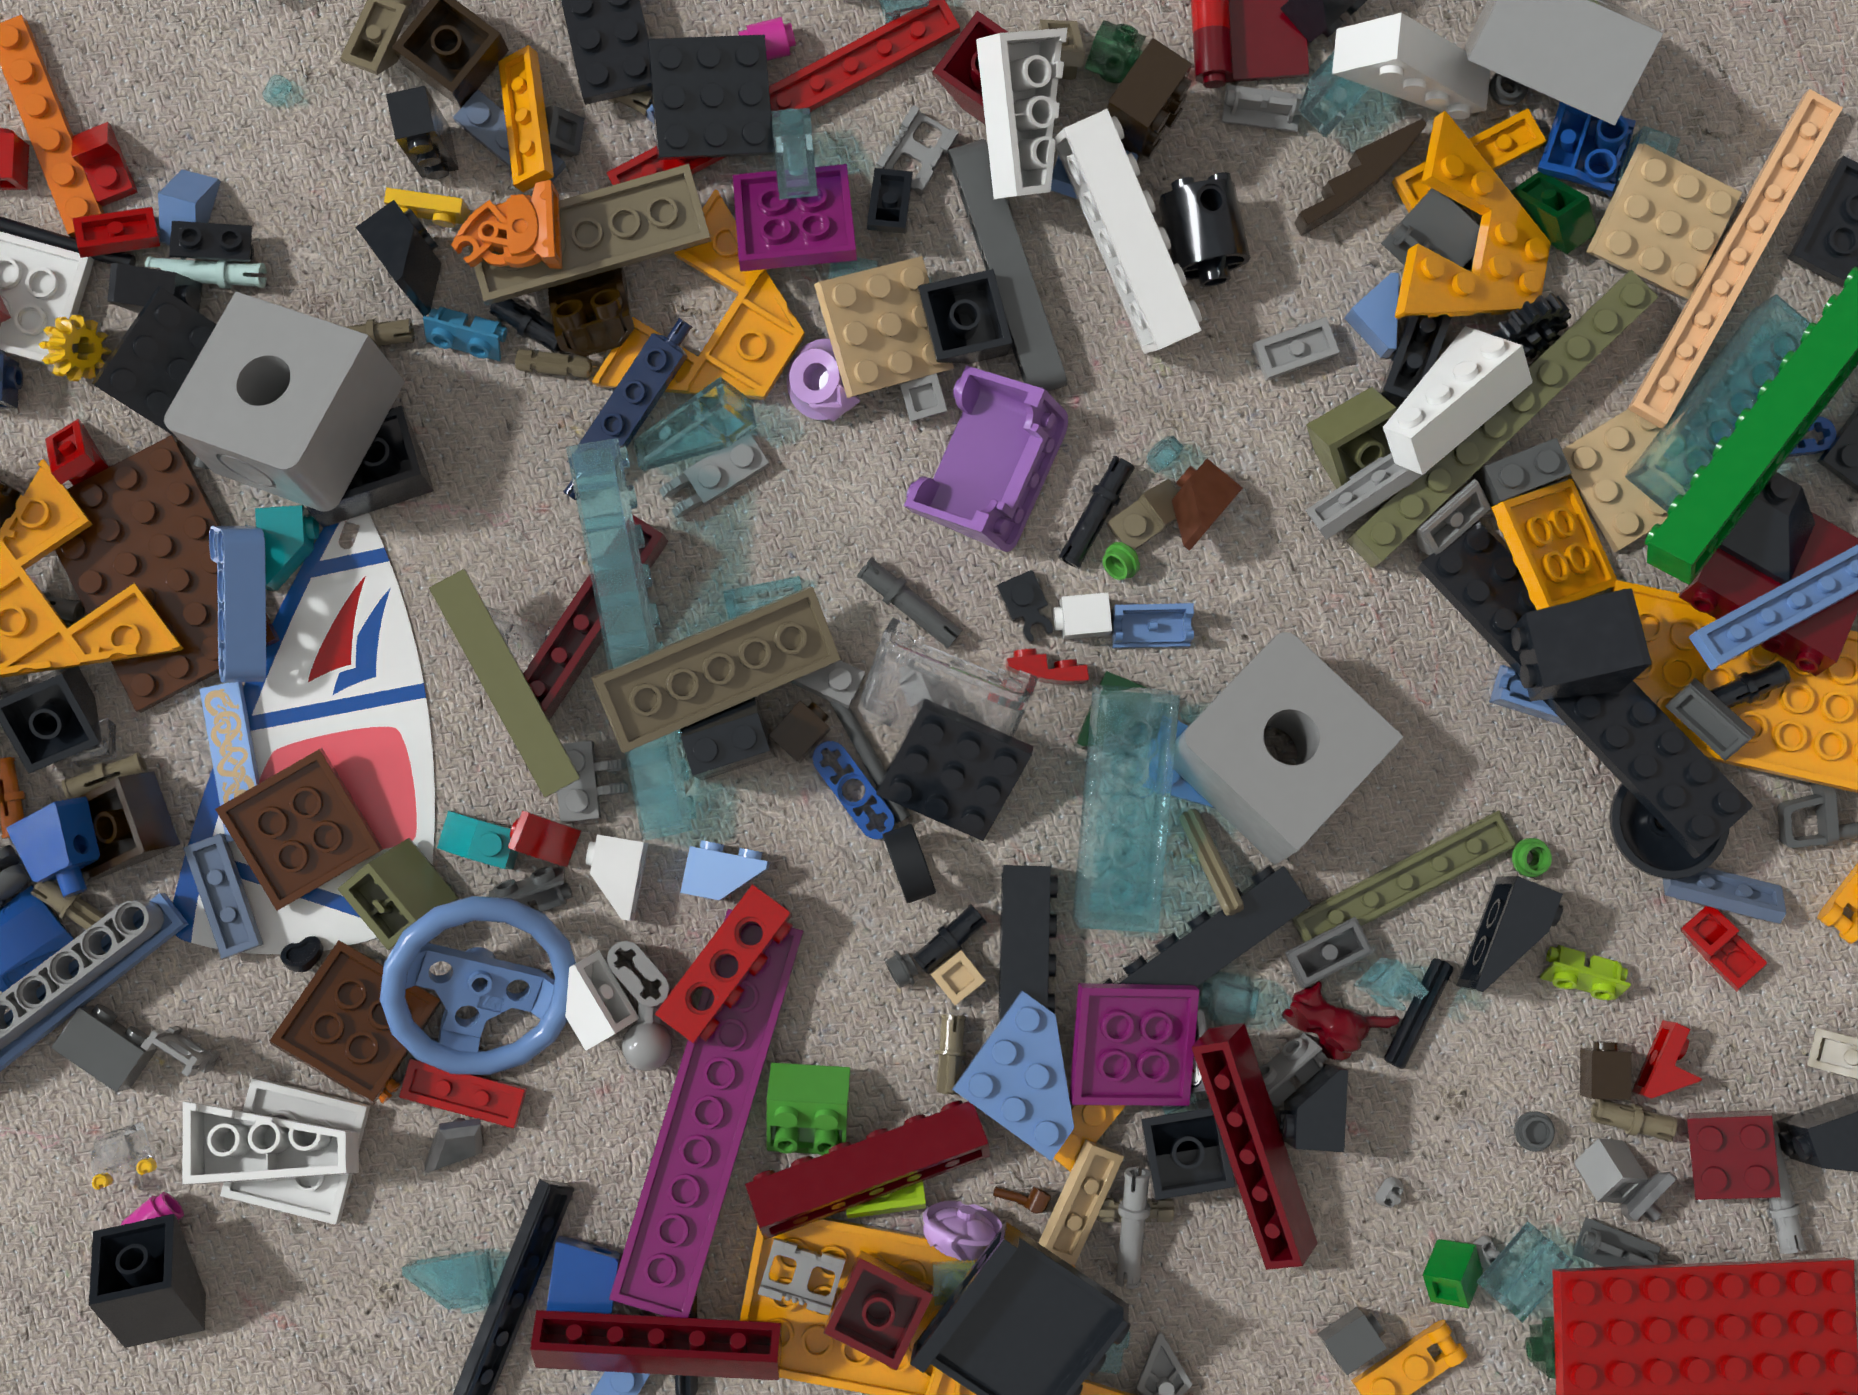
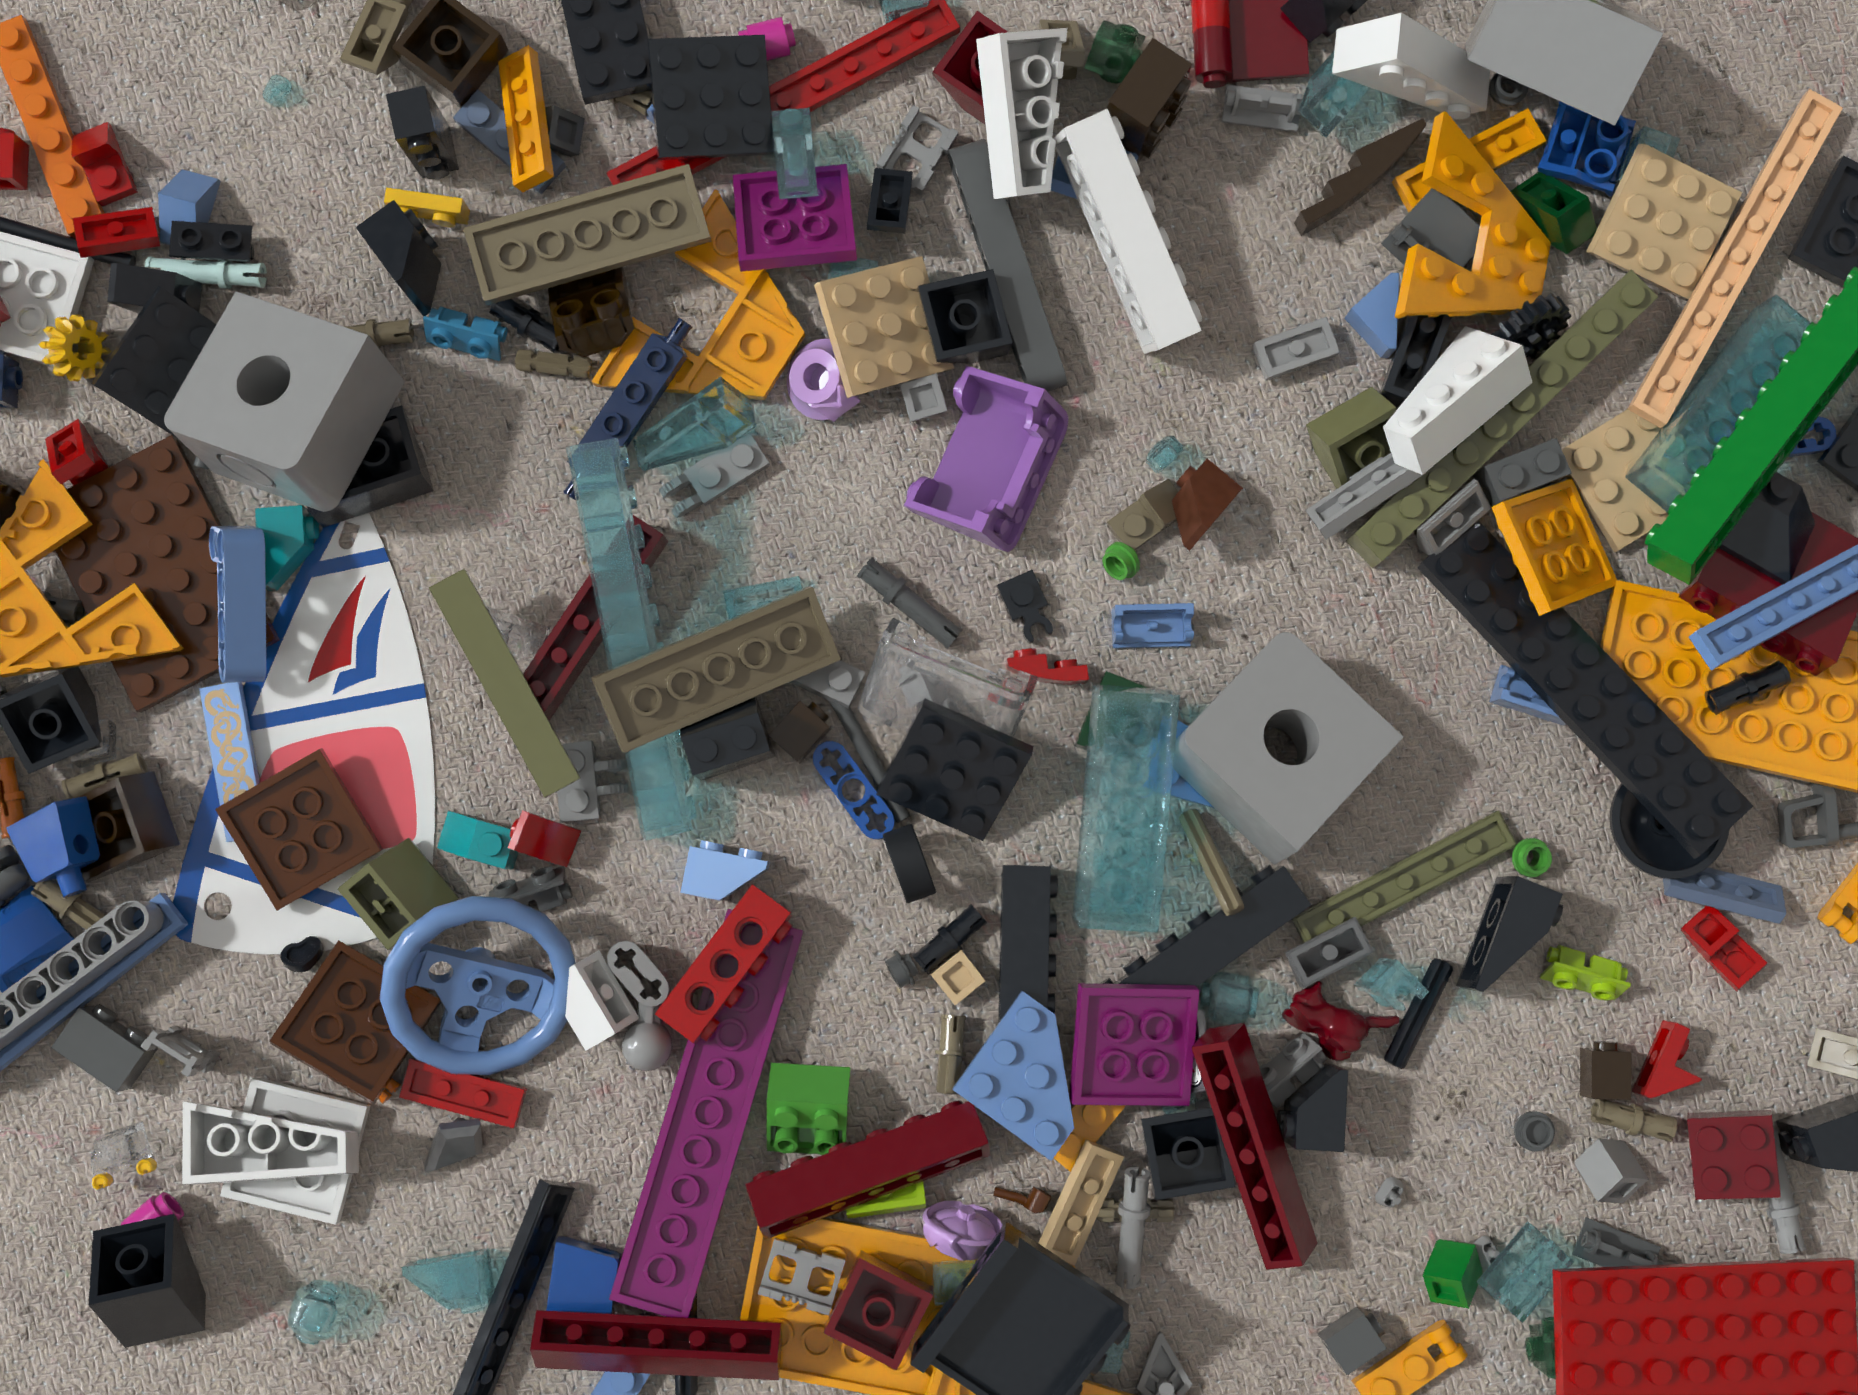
sand blue plate [183,833,264,959] -> none
orange piece [451,180,562,269] -> none
white slope [586,834,648,921] -> none
white brick [1053,592,1112,640] -> none
black pin [1058,456,1135,569] -> none
black cylinder [1159,172,1251,287] -> none
black slope [1511,588,1652,701] -> none
flat silver piece [1621,1172,1677,1223] -> none
dark grey tile [1665,678,1756,761] -> none
none -> clear light blue head [287,1280,347,1345]

